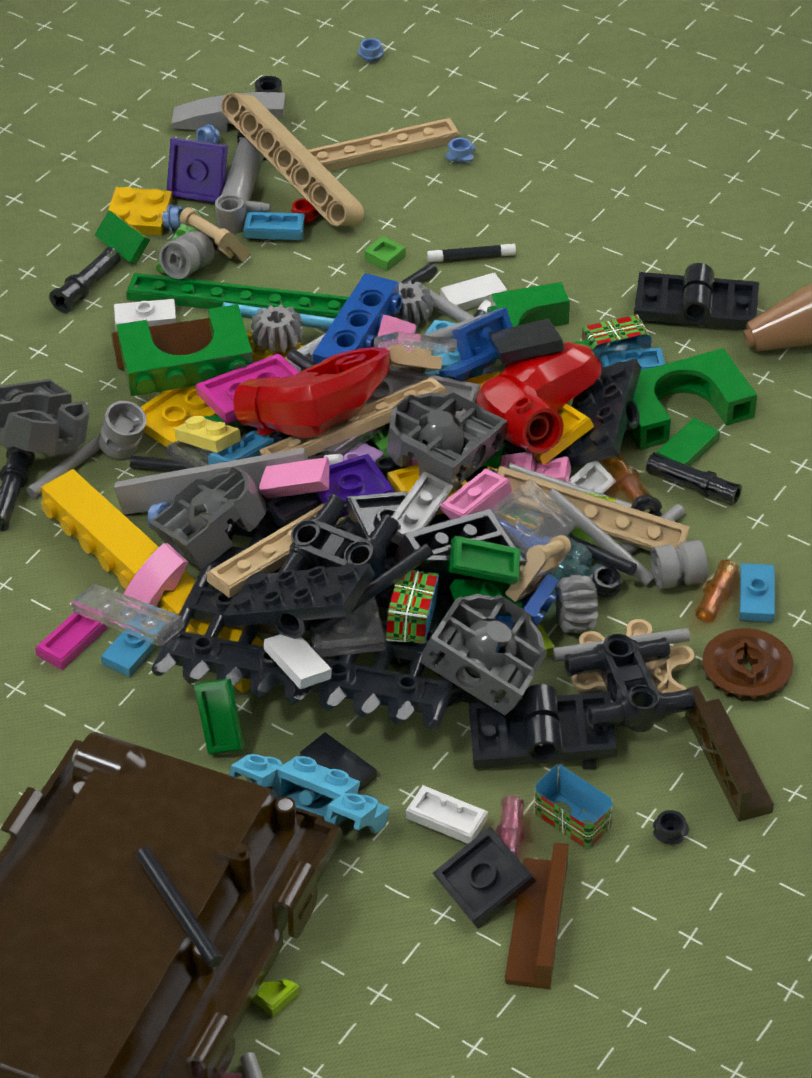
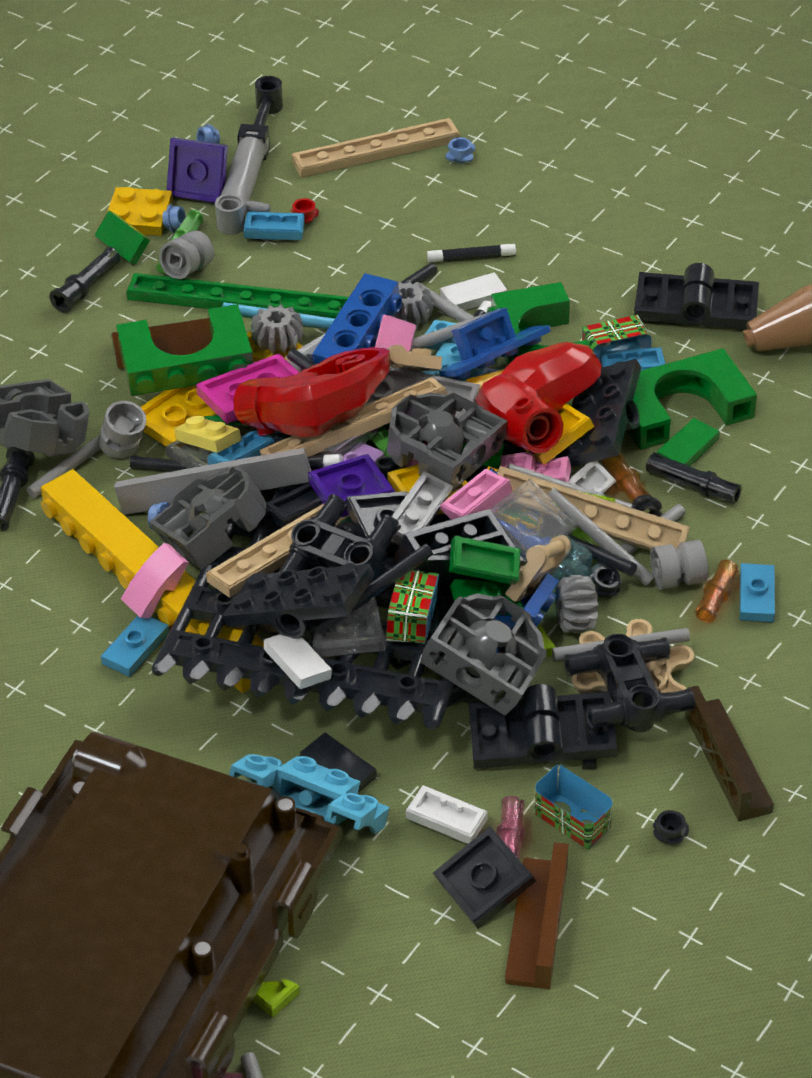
dark pink tile [35,607,107,670] -> none
clear tile [70,583,185,646] -> none
white plate [114,299,176,332] -> none
black bar [136,846,223,968] -> none
light grey slope [171,92,285,132] -> none
tan plate [180,207,250,262] -> none
green tile [194,678,245,755] -> none
tan beam [221,93,364,226] -> none
bright pink slope [259,457,329,499] -> none
medium blue plate [358,38,384,62] -> none
bright green tile [364,236,406,271] -> none
clear tile [374,332,457,356] -> none
black tile [488,319,564,364] -> none
reddish brown gear [702,628,793,701] -> none

